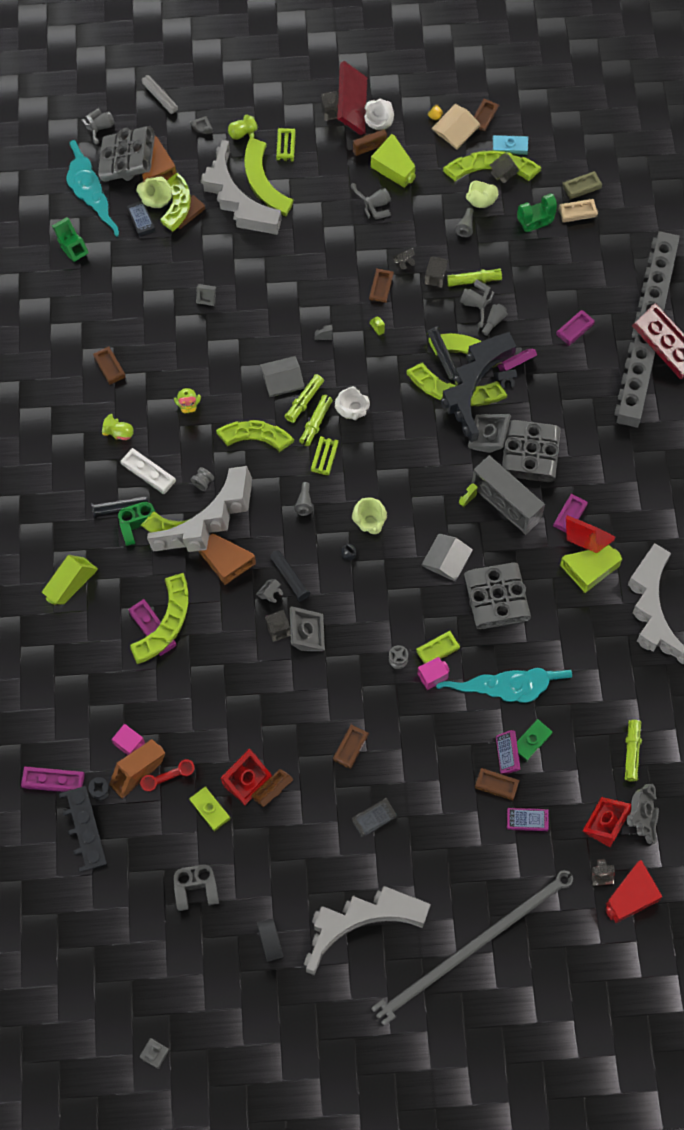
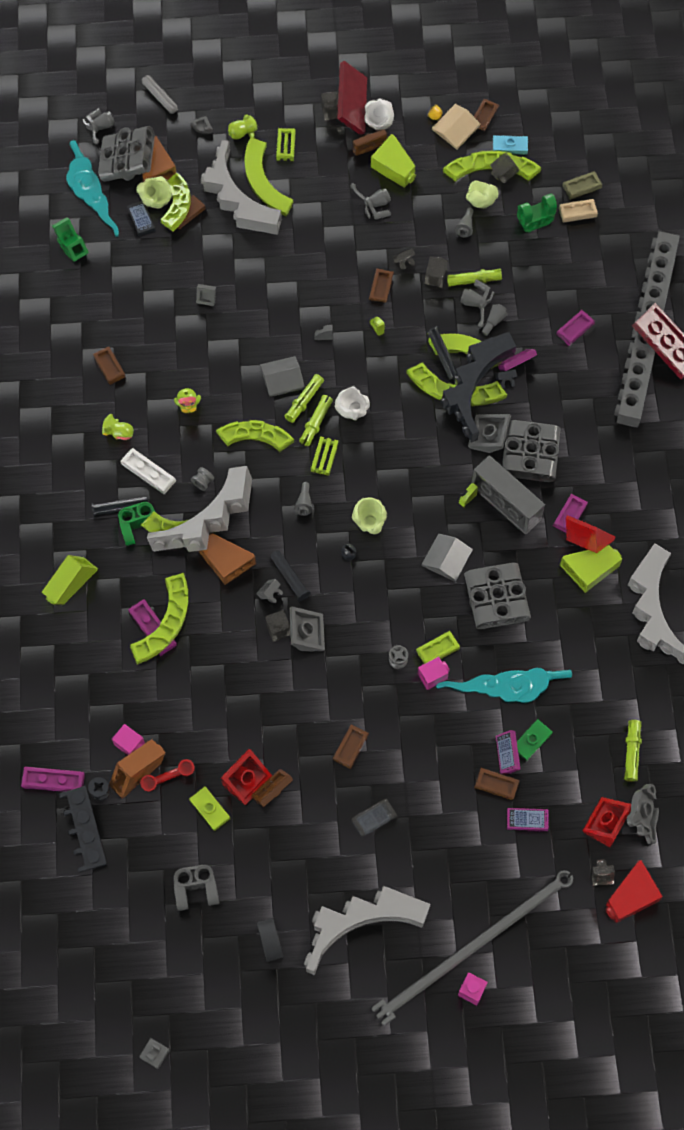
none -> dark pink brick [458,972,488,1005]

